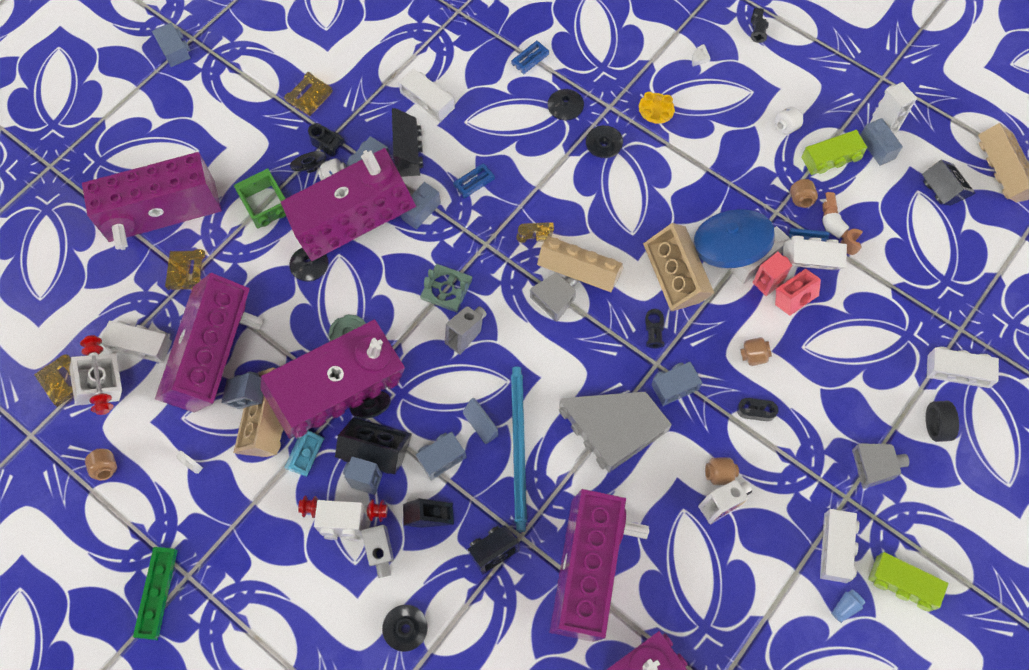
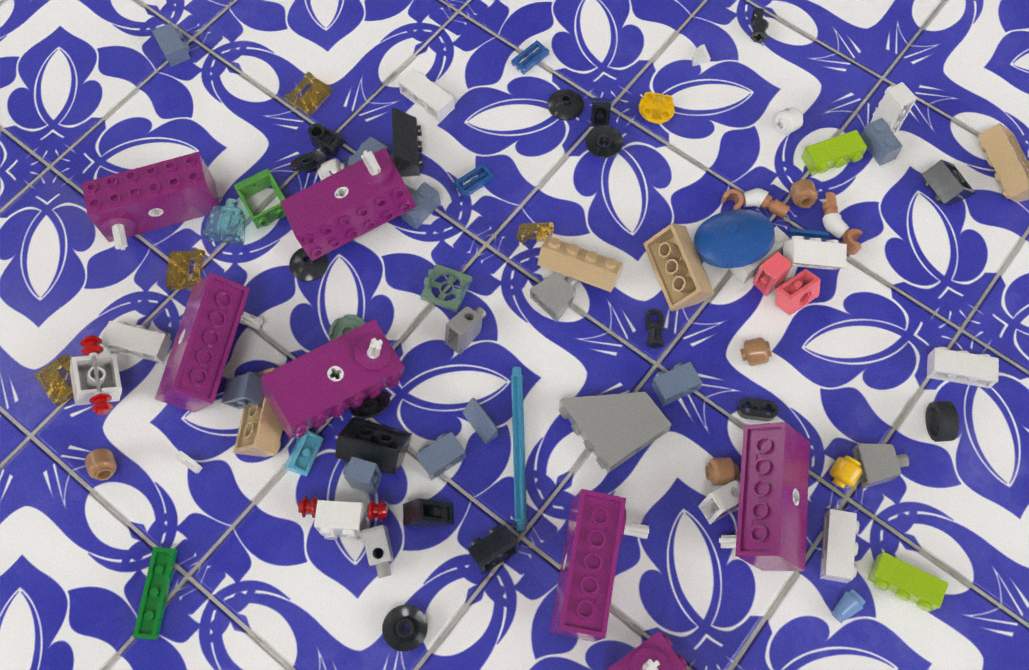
none -> clear light blue torso [203,198,246,244]
none -> black slope [590,97,612,127]
none -> magenta piece [719,422,810,571]
none -> nougat piece [721,188,790,218]
none -> yellow head [829,455,863,489]

